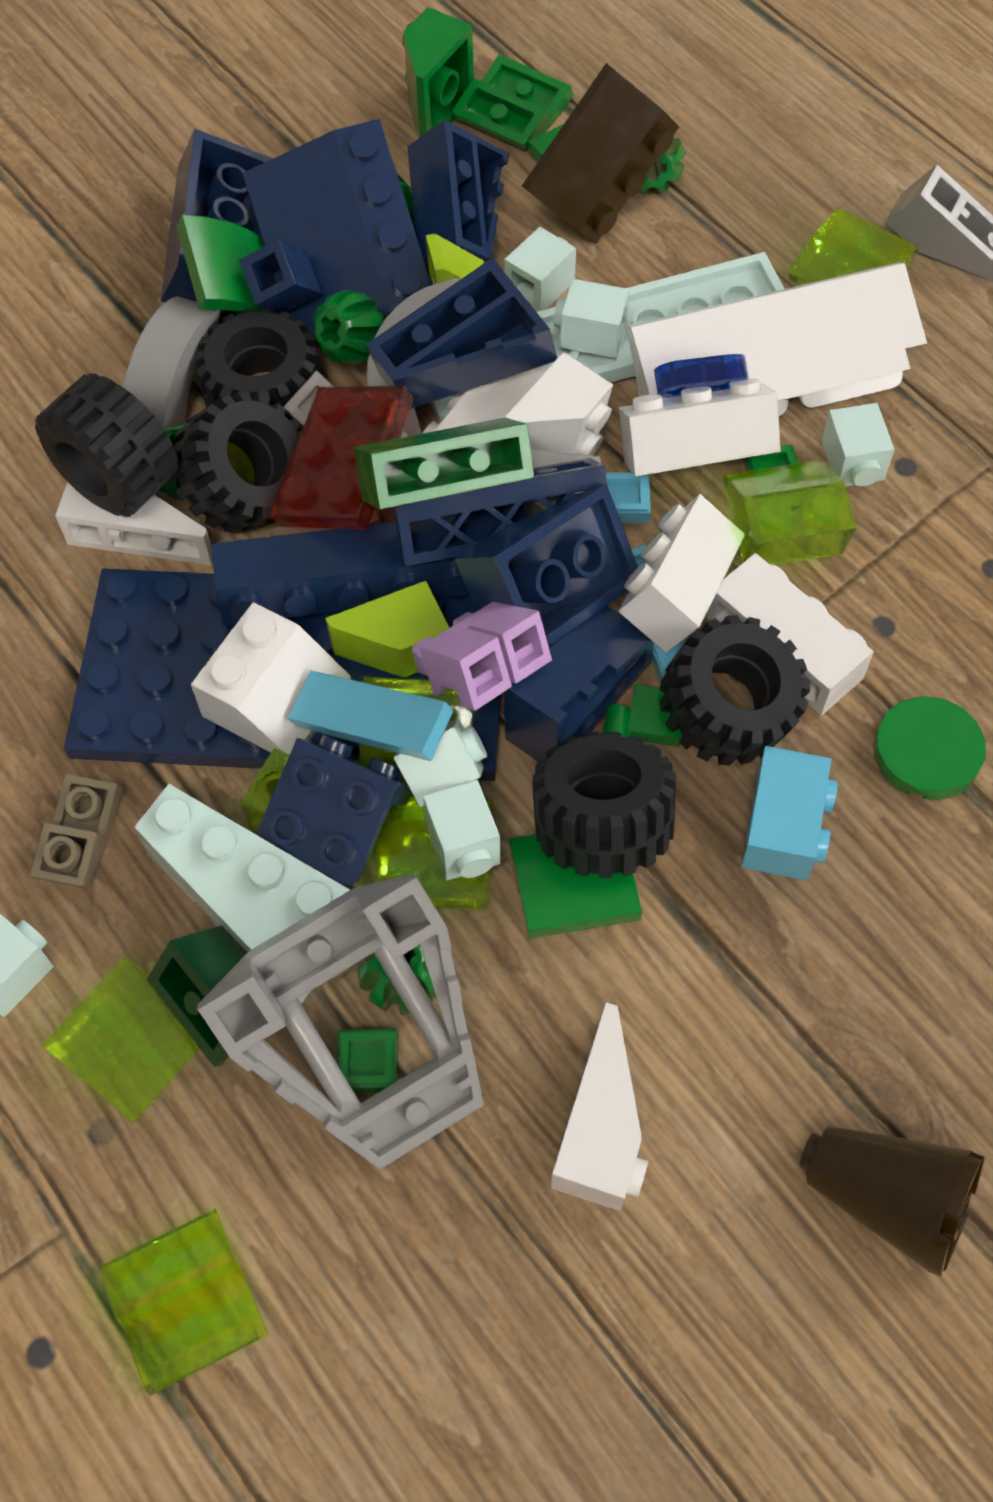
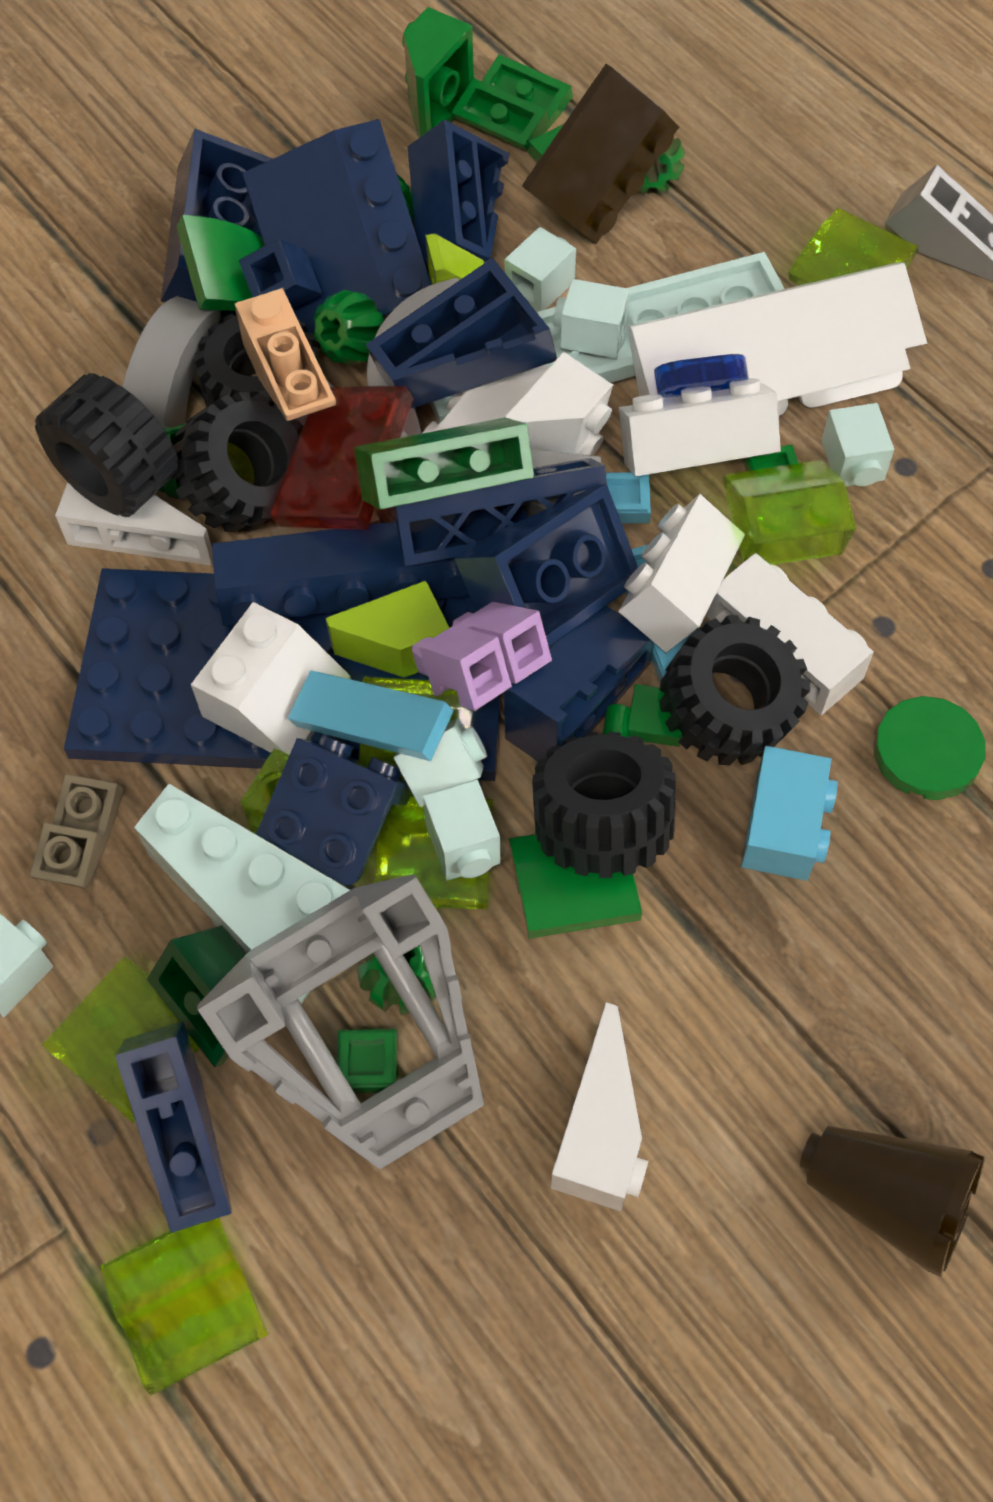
none -> dark blue slope [115,1021,232,1233]
none -> light nougat slope [235,288,336,421]

